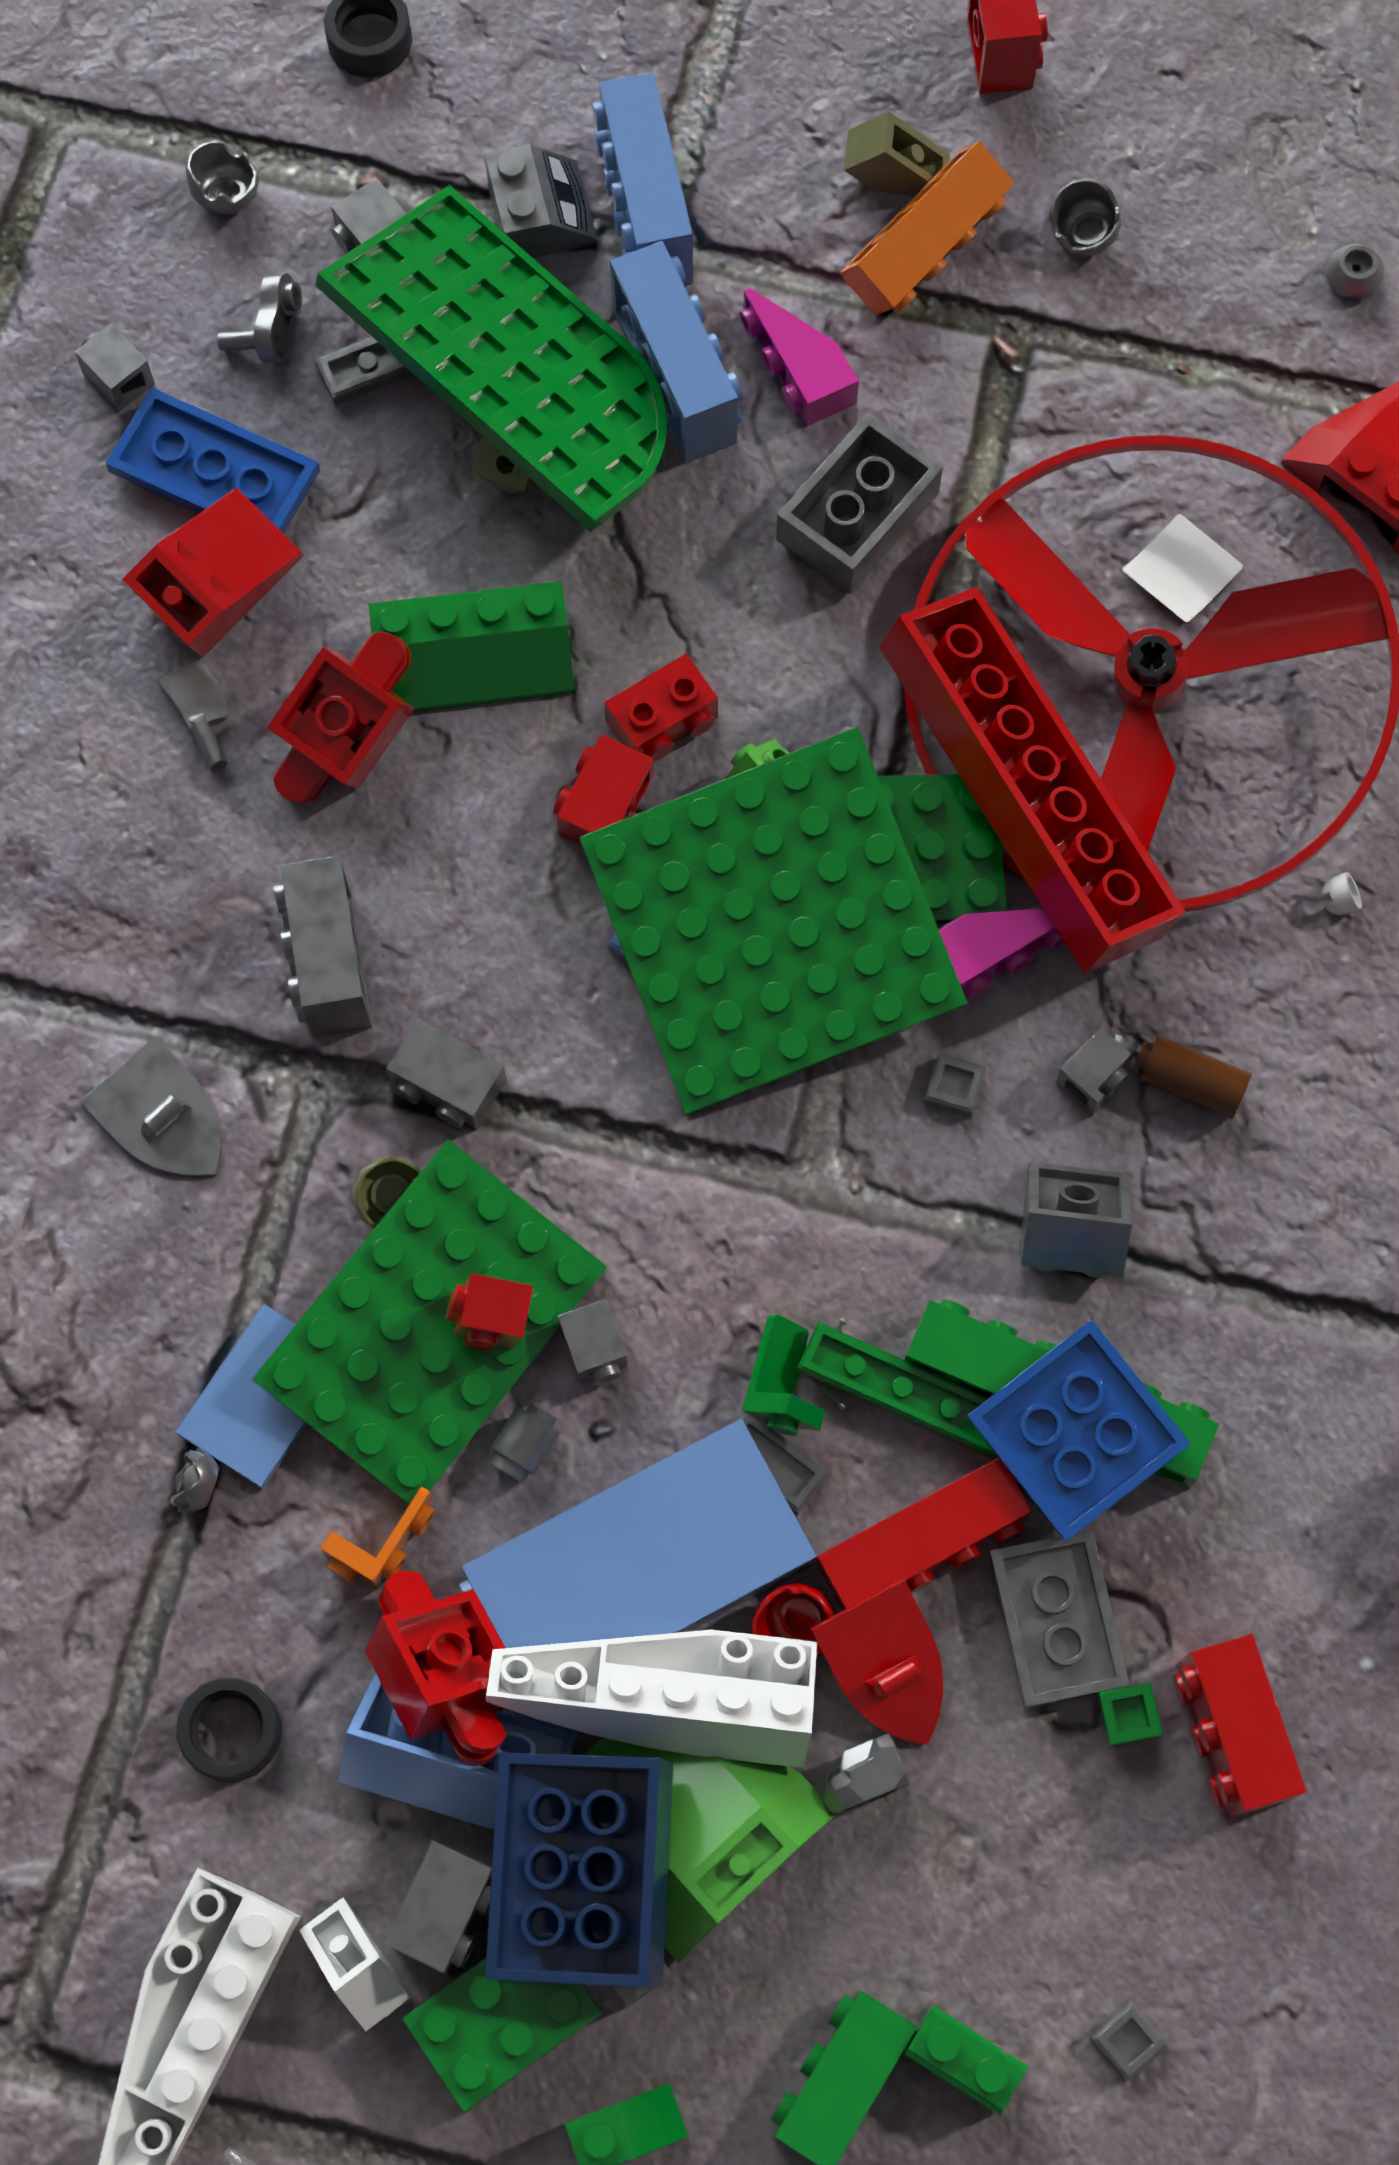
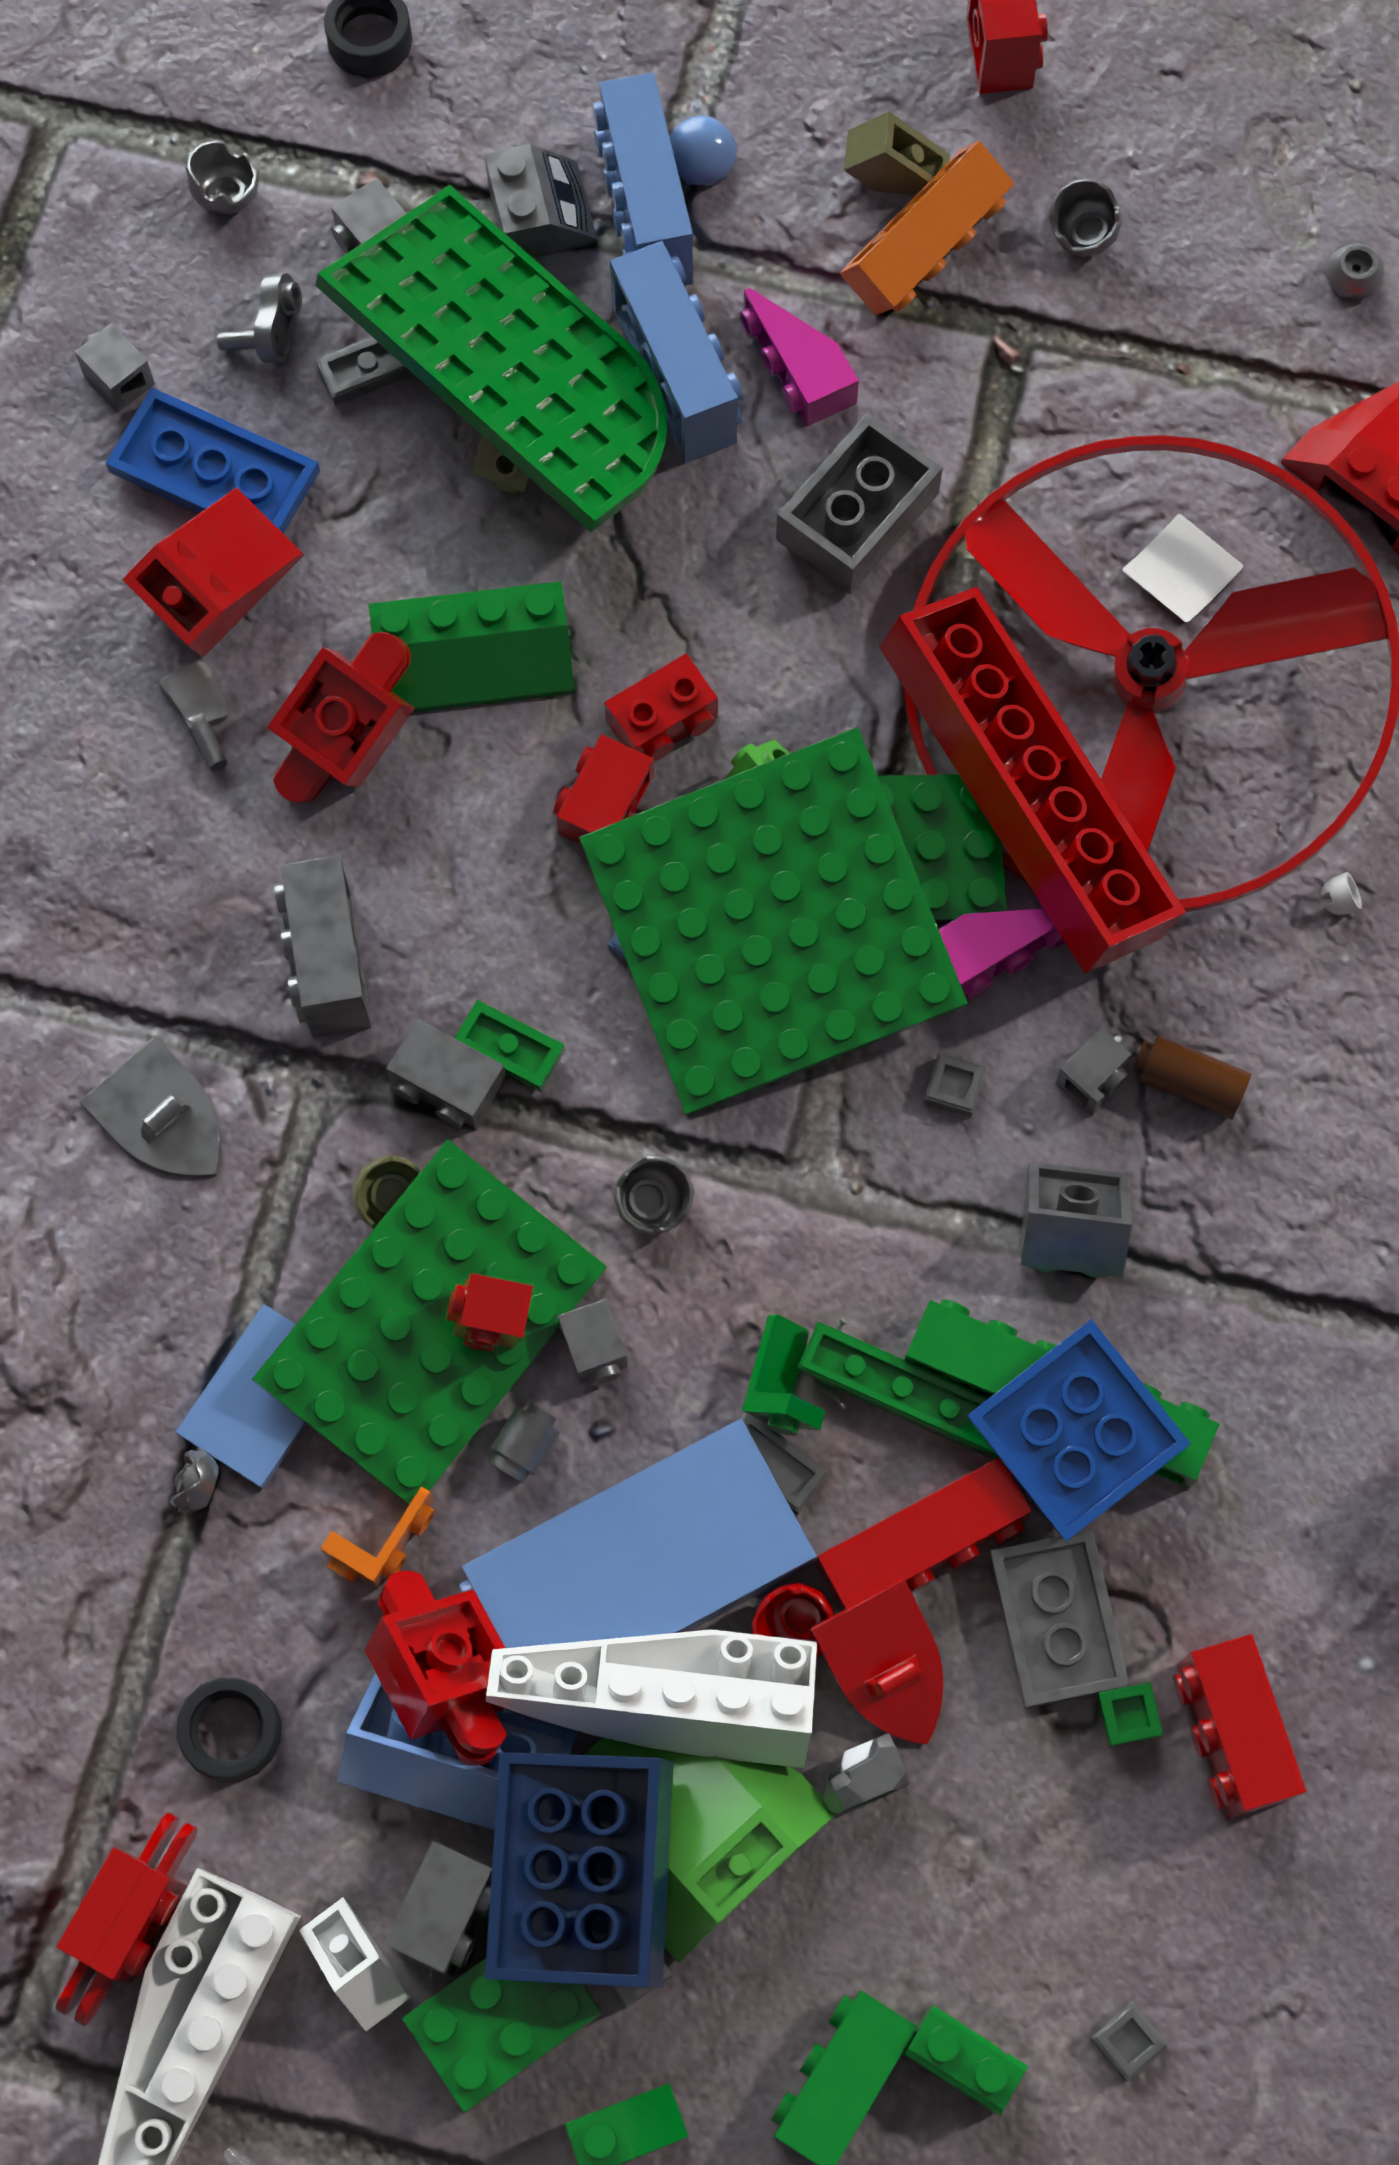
none -> red brick [55,1812,198,2026]
none -> green plate [455,1000,565,1092]
none -> flat silver hair [614,1156,695,1235]
none -> medium blue hair [670,115,737,186]

